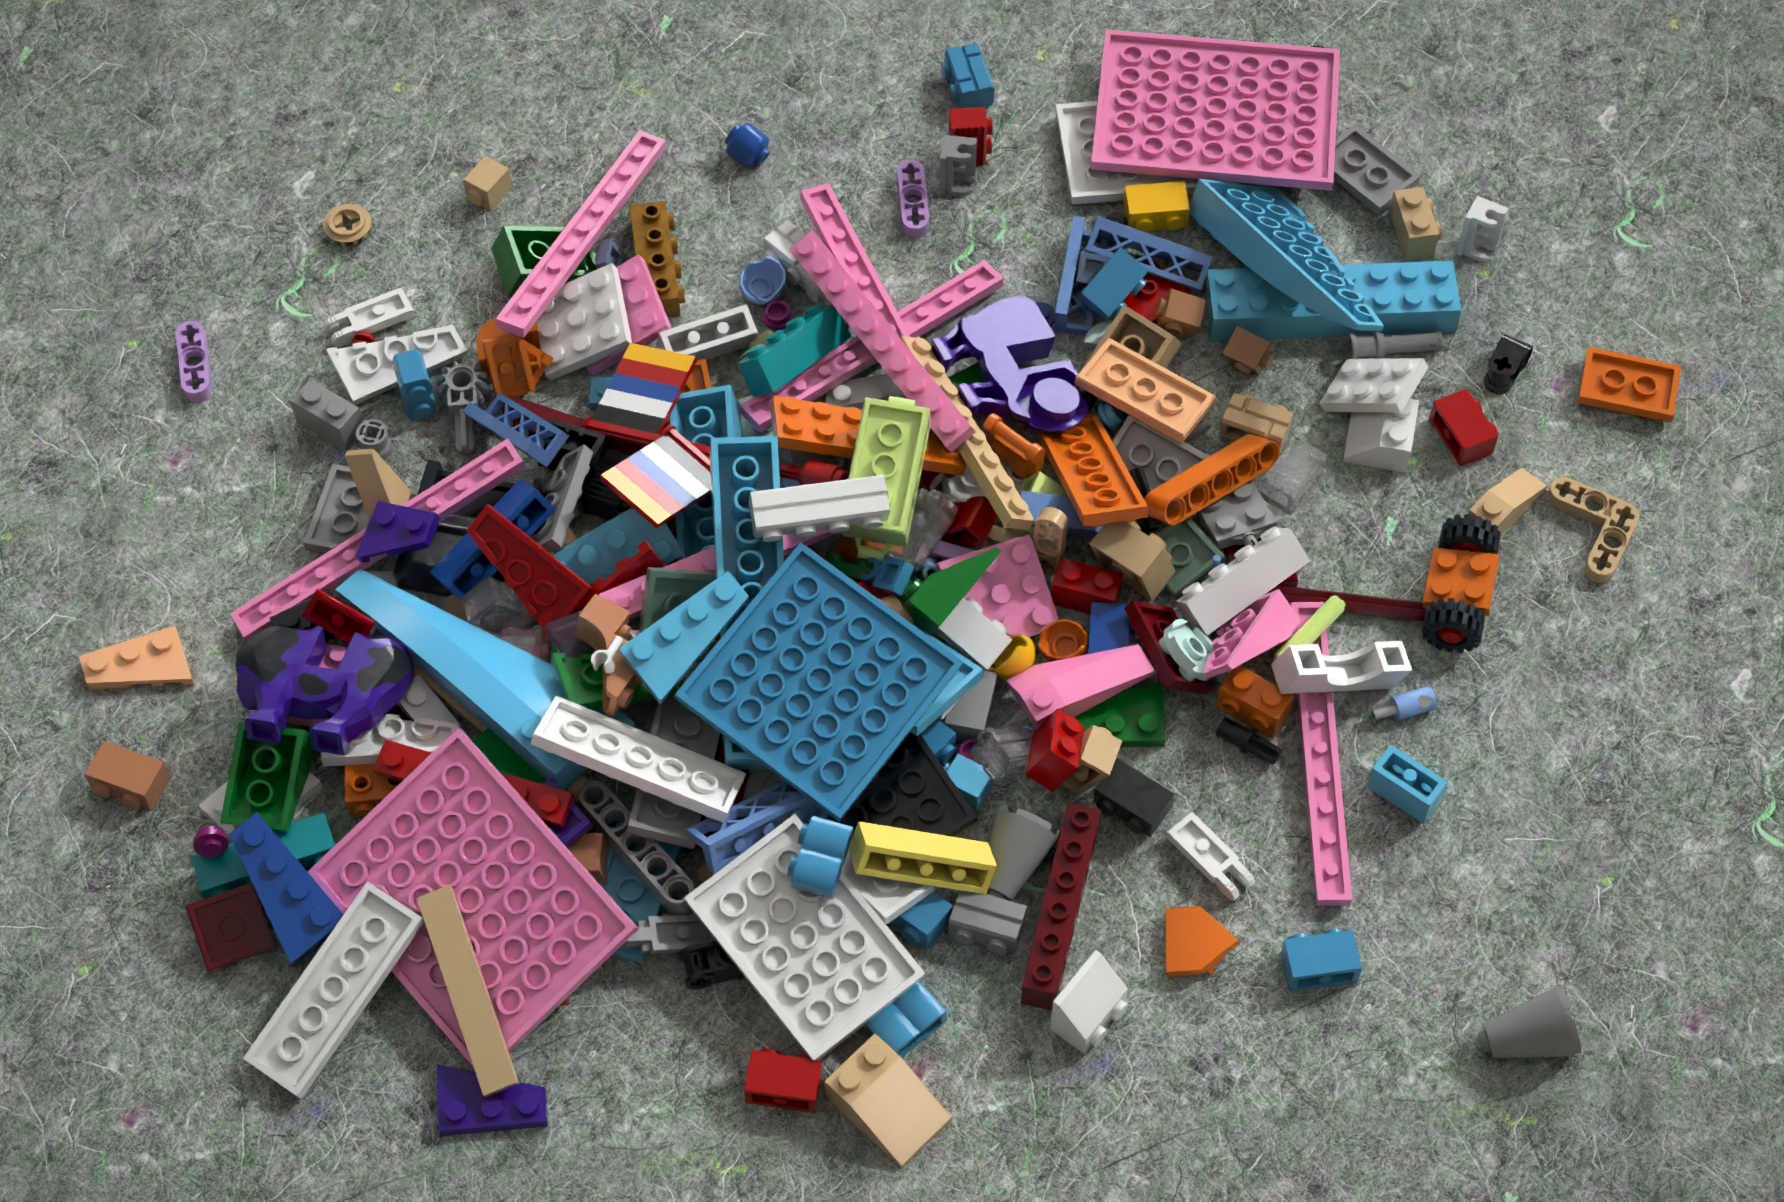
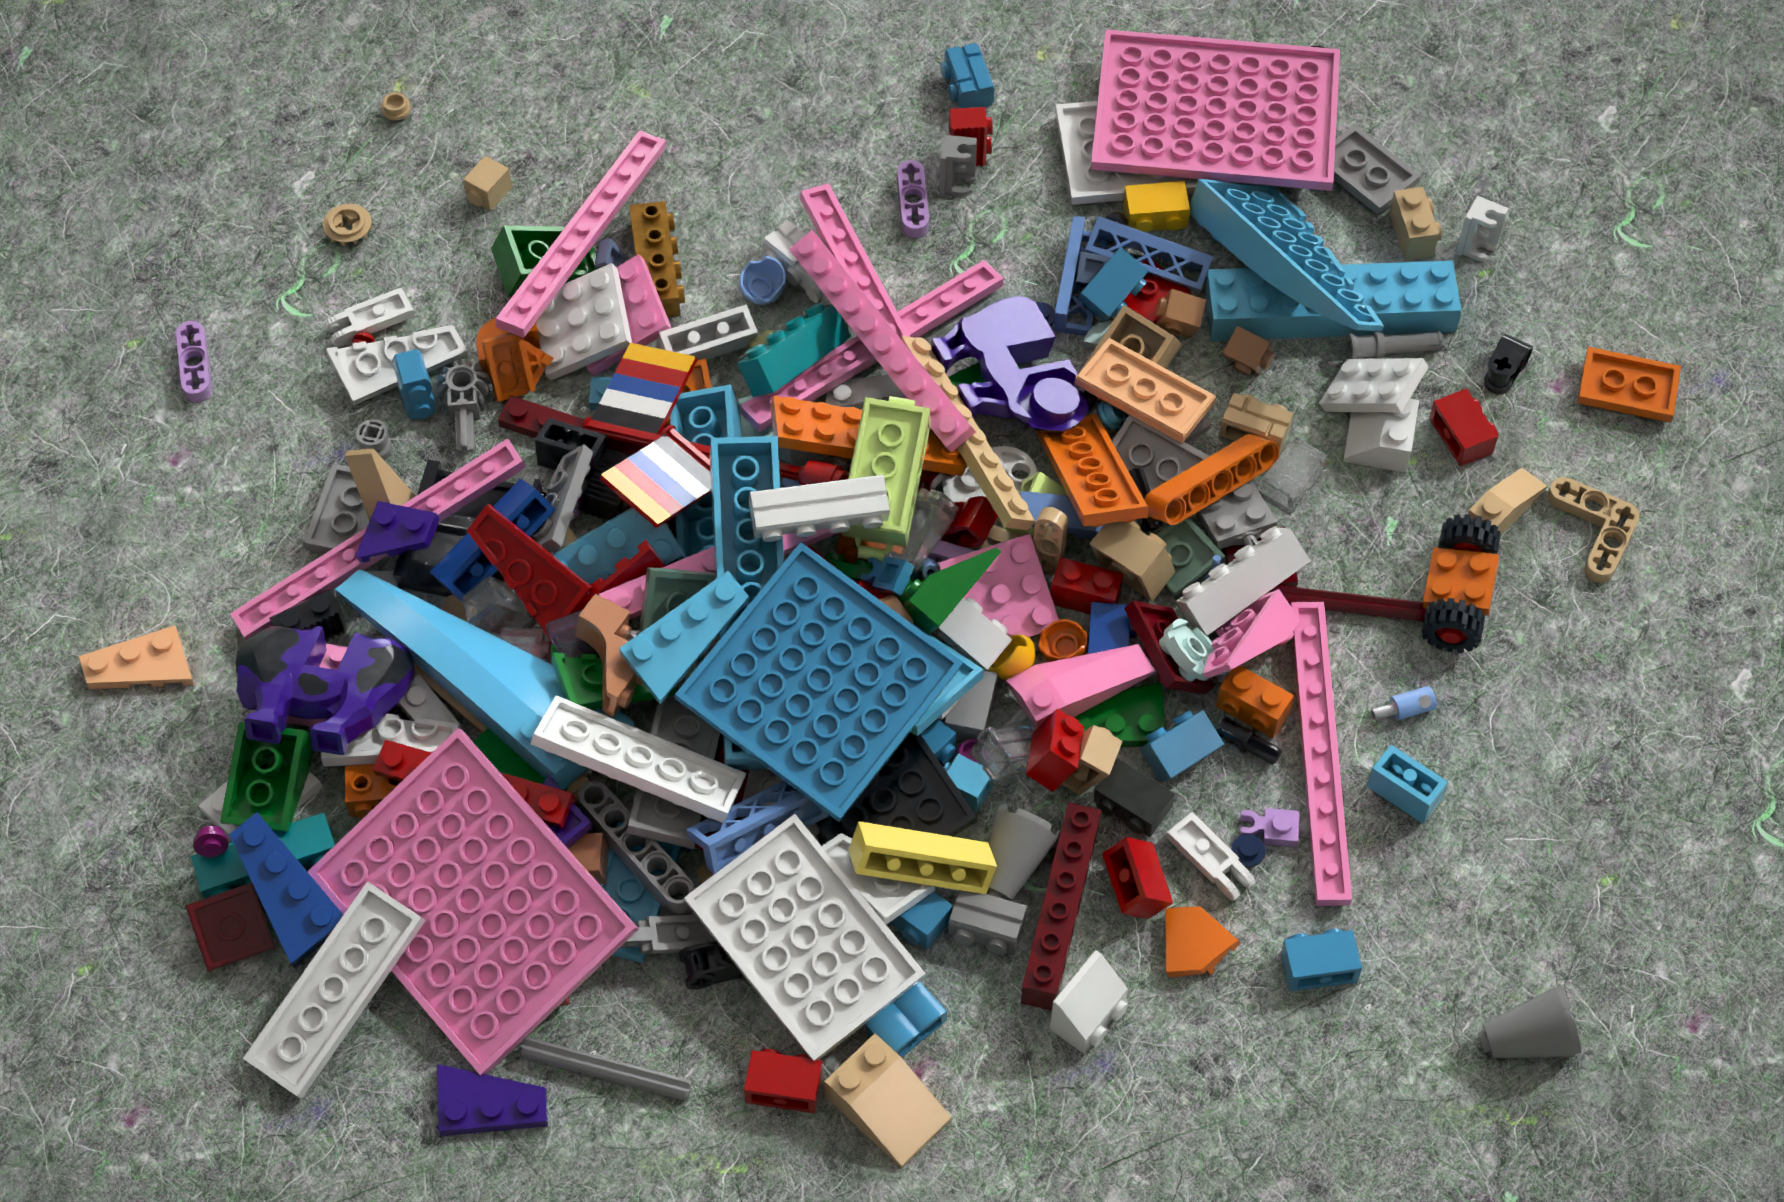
nougat brick [84,741,171,811] -> none
light grey brick [290,379,363,451] -> none
red slope [302,589,376,644] -> none
tan tile [417,885,519,1097] -> none
medium blue fence [463,392,569,468] -> none
white hand [591,636,623,674] -> none
blue head [725,123,770,168] -> none
magenta plate [763,300,793,330] -> none
dark azure brick [787,815,853,899] -> none
orange plate [983,413,1045,479] -> none
white arch [1271,641,1412,694] -> none
yellowish green axle [1273,595,1346,661] -> none
none -> tan plate [381,92,411,121]
none -> light grey axle [520,1037,691,1101]
none -> red brick [1102,837,1173,919]
none -> dark azure brick [1139,709,1224,782]
none -> dark blue plate [1231,834,1266,868]
none -> lavender plate [1239,808,1299,847]

